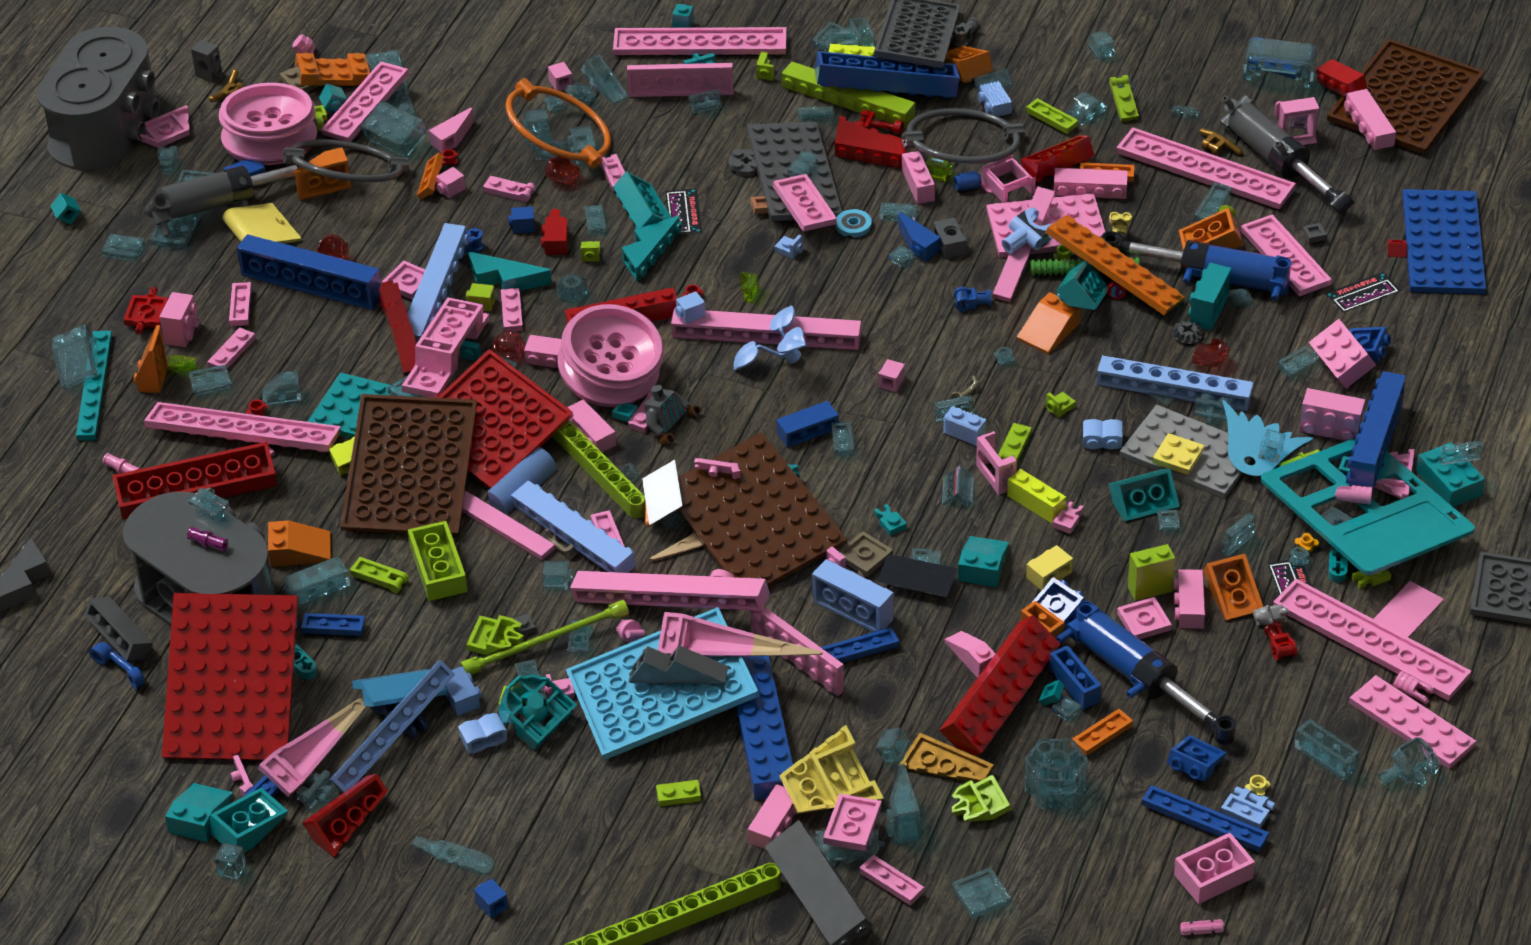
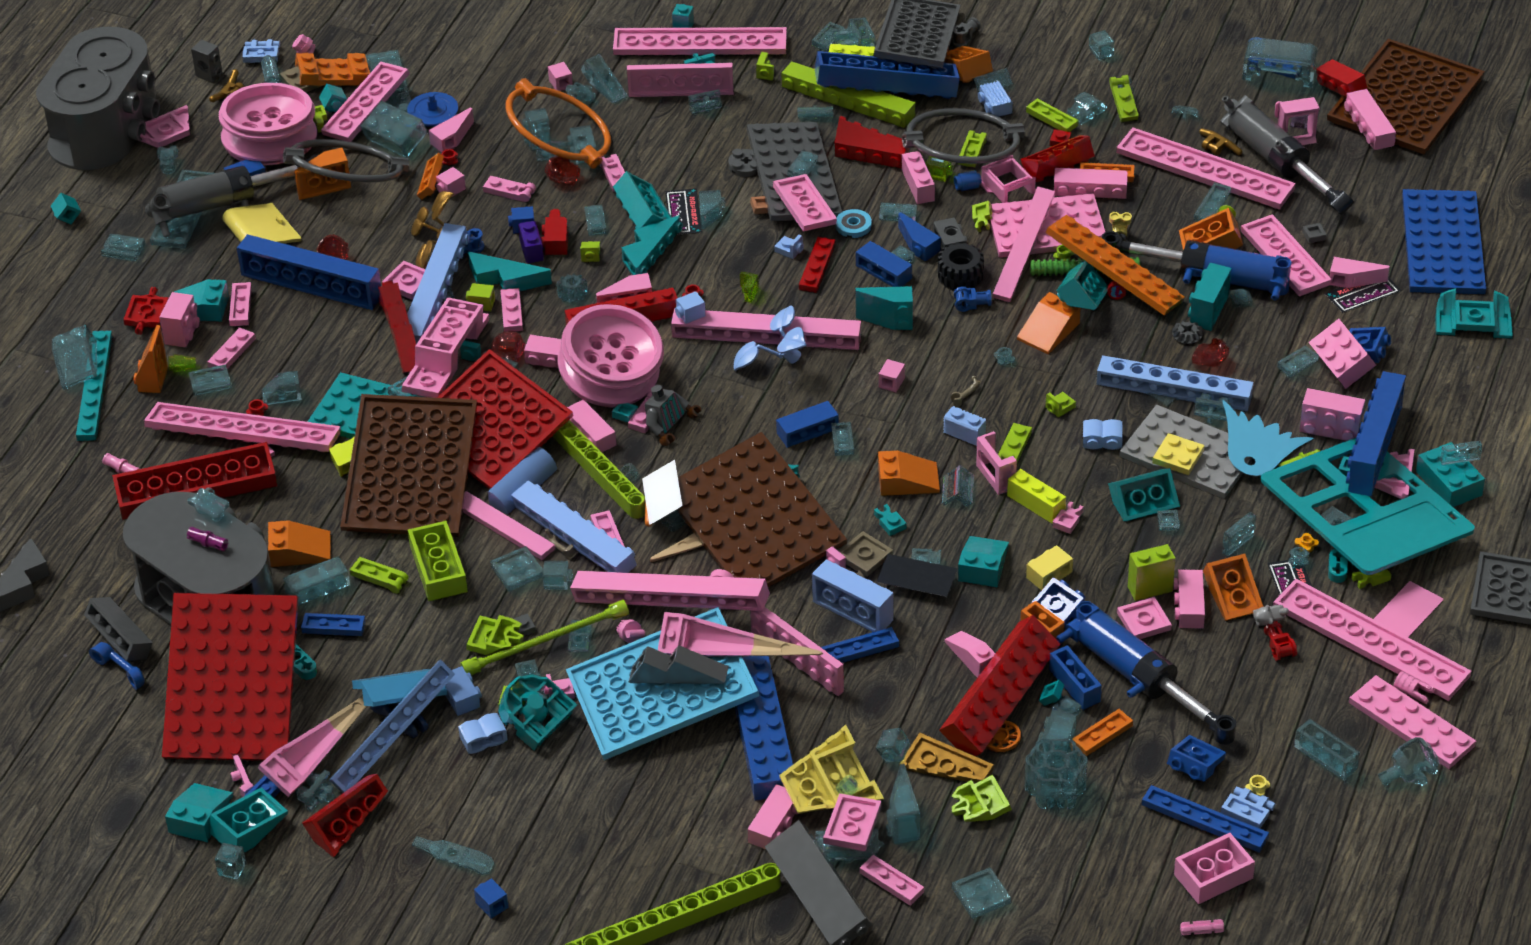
clear light blue plate [543,96,563,111] -> none
lime plate [656,780,701,807] -> none
bright pink piece [694,458,741,479] -> none
red bar [857,110,904,135] -> none
clear light blue plate [934,395,973,422] -> none
light blue connector [1001,207,1053,254] -> none
clear light blue brick [1258,429,1286,463] -> none
bright pink hinge [1335,485,1372,505] -> none
red slope [1387,239,1407,257] -> none
none -> teal slope [174,279,229,322]
none -> light blue plate [242,39,280,63]
none -> clear light blue axle [261,55,281,83]
none -> blue piece [407,92,458,127]
none -> pearl gold plant [411,191,454,269]
none -> clear light blue plate [490,546,545,591]
none -> dark purple brick [518,221,544,263]
none -> bright pink slope [596,273,652,303]
none -> clear light blue slope [699,190,725,229]
none -> red plate [799,237,835,293]
none -> clear light blue piece [836,775,858,796]
none -> teal slope [855,286,913,330]
none -> blue brick [856,241,912,287]
none -> orange slope [878,450,940,496]
none -> black tyre [938,243,984,289]
none -> lime plate [958,130,987,167]
none -> lime plate [972,201,992,232]
none -> orange wheel [986,720,1021,752]
none -> clear light blue brick [1038,709,1077,759]
none -> red plate [1050,129,1071,146]
none -> bright pink slope [1330,257,1390,288]
none -> teal piece [1435,288,1512,339]

